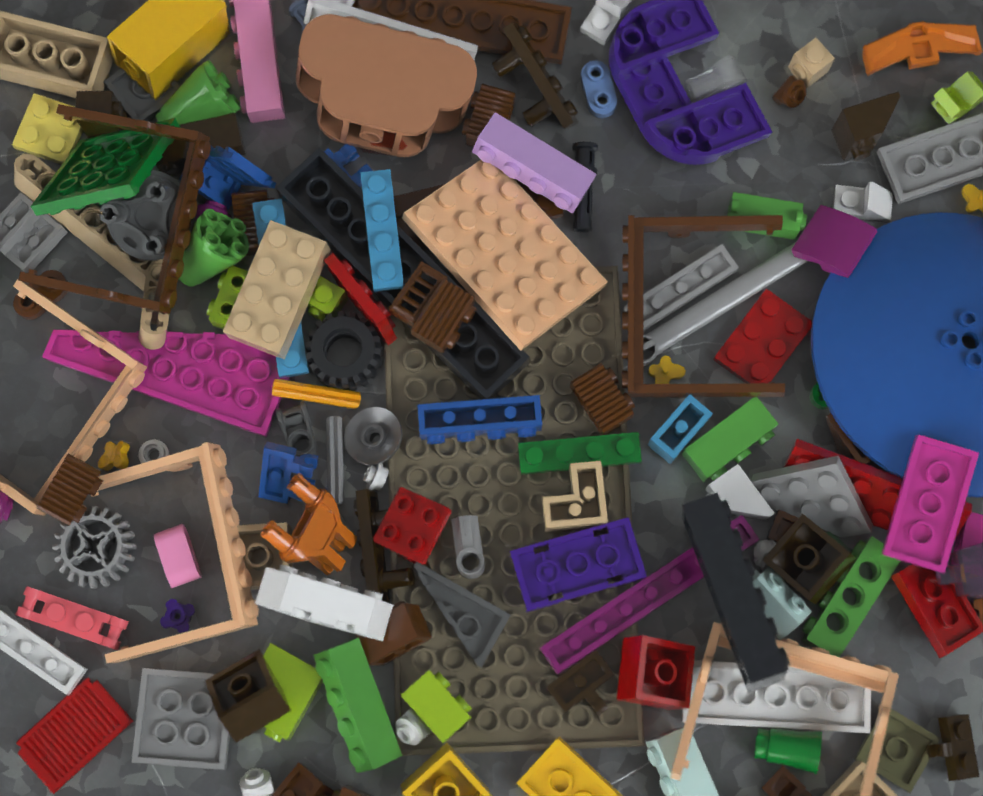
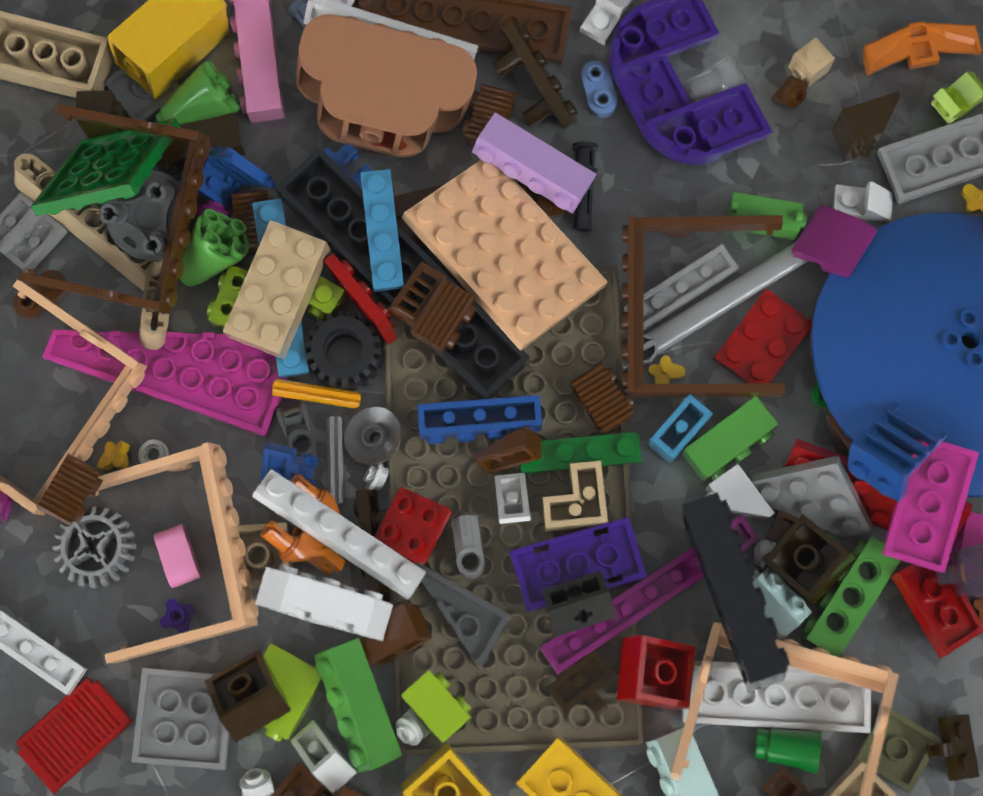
light yellow plate [12,93,83,165] -> none
coral plate [15,586,129,650] -> none
none -> white plate [252,469,426,600]
none -> white slope [290,720,357,793]
none -> reddish brown slope [473,426,541,474]
none -> white slope [494,473,531,524]
none -> pearl dark grey brick [541,570,616,637]
none -> blue plate [847,402,947,502]

